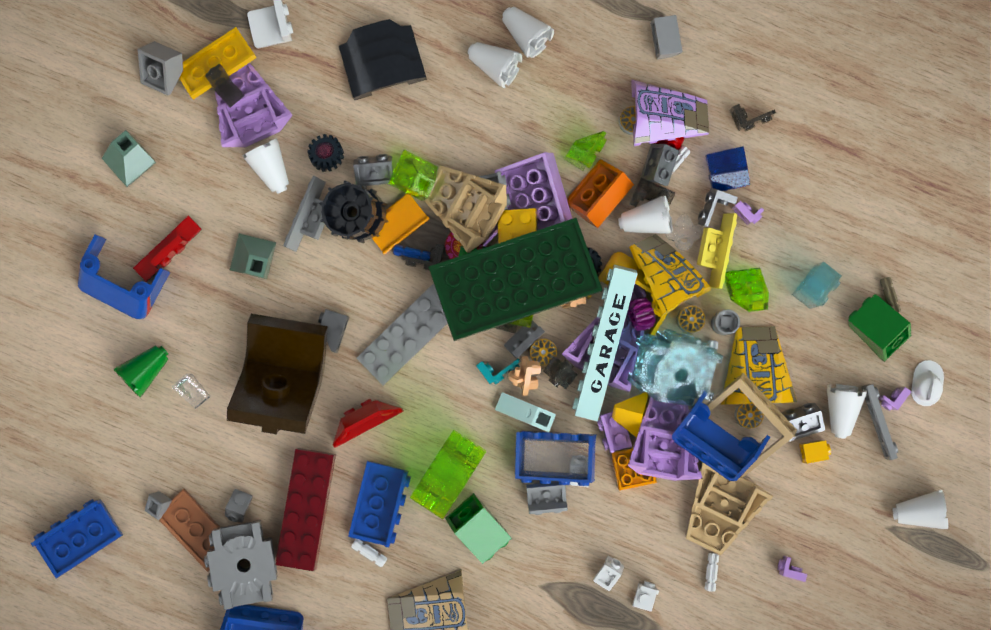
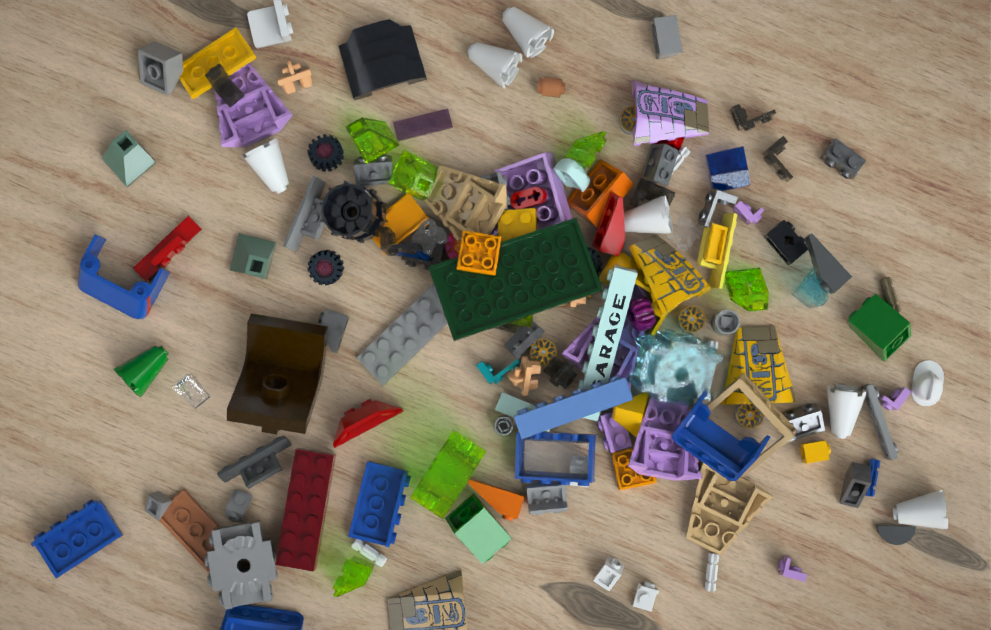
none -> dark grey bracket [217,435,292,489]
none -> light nougat hips [277,60,312,95]
none -> black wheel [307,250,344,286]
none -> clear neon green slope [332,555,375,597]
none -> clear neon green slope [345,117,400,163]
none -> clear smoke bracket [380,227,423,256]
none -> clear purple tile [393,109,453,142]
none -> clear plate [412,218,448,256]
none -> light orange tile [456,230,502,276]
none -> orange slope [468,478,524,521]
none -> light grey wheel [494,416,513,436]
none -> red beam [510,187,547,209]
none -> medium blue brick [514,375,633,439]
none -> nougat brick [537,77,565,98]
none -> light aqua piece [553,158,590,192]
none -> red slope [591,192,625,256]
none -> yellow tile [704,223,729,265]
none -> clear smoke bracket [762,136,793,182]
none -> black brick [763,220,808,265]
none -> dark grey slope [805,233,852,294]
none -> flat silver bracket [820,138,866,179]
none -> flat silver slope [839,462,871,508]
none -> blue axle [865,459,880,497]
none -> dark grey tile [876,525,916,545]

